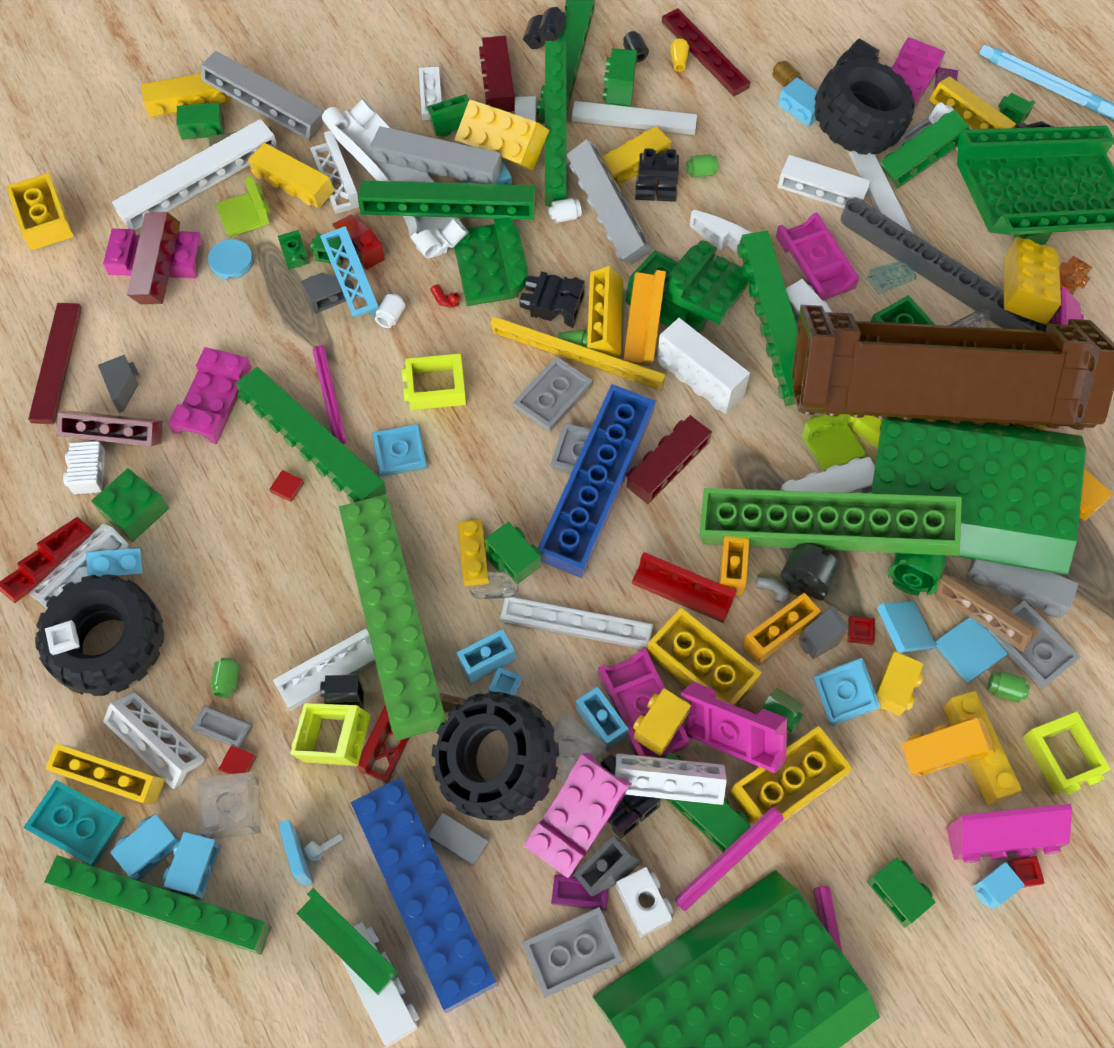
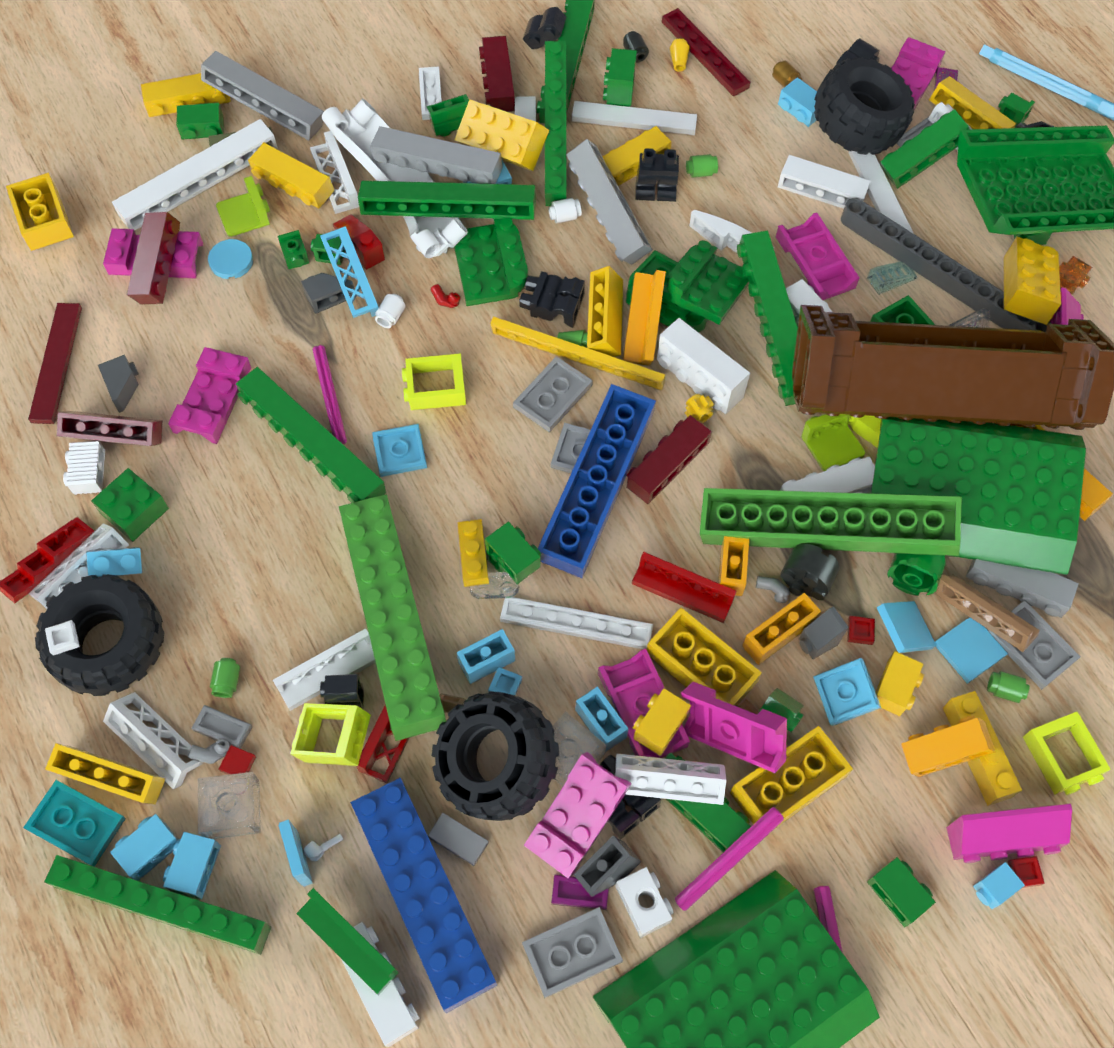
red tile [269,470,304,502] -> none
none -> light grey arm [188,739,230,764]
none -> yellow gear [684,394,715,423]

